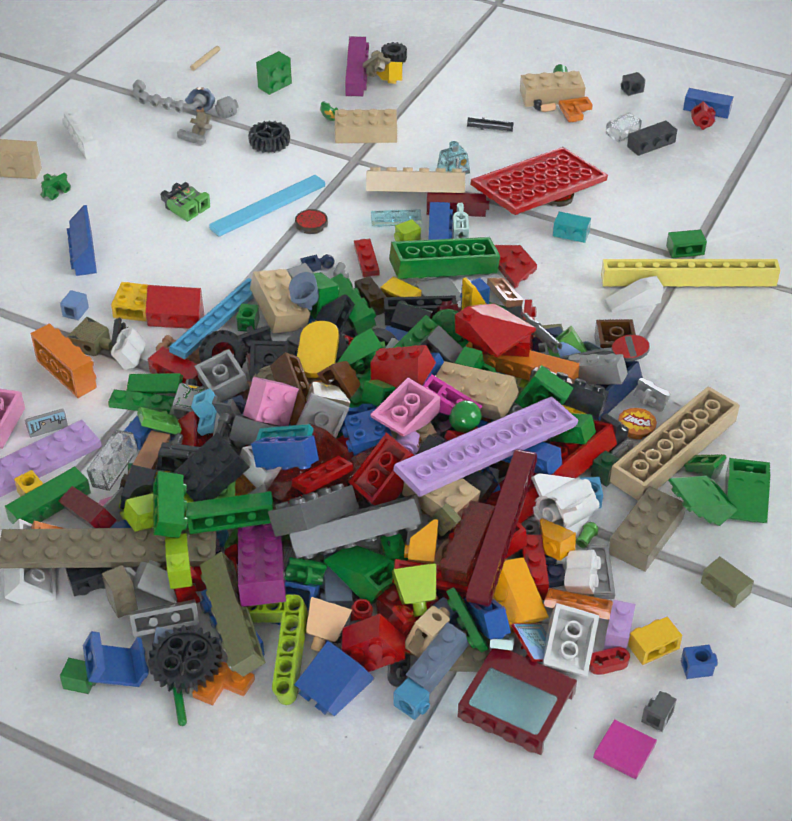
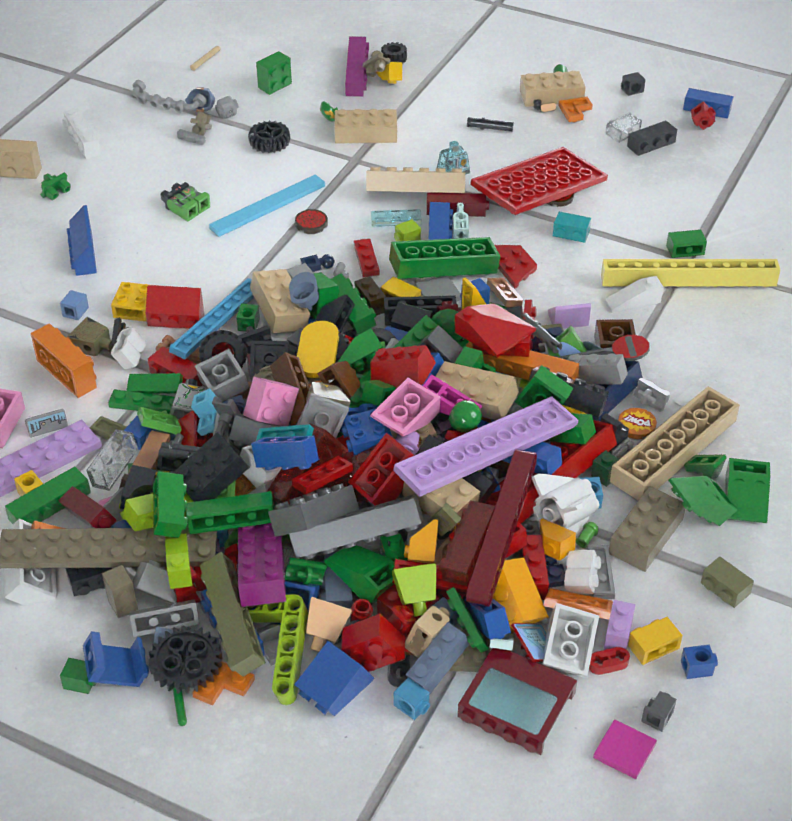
none -> olive tile [90,416,127,446]
none -> light grey slope [256,623,290,666]
none -> lavender slope [548,303,591,328]

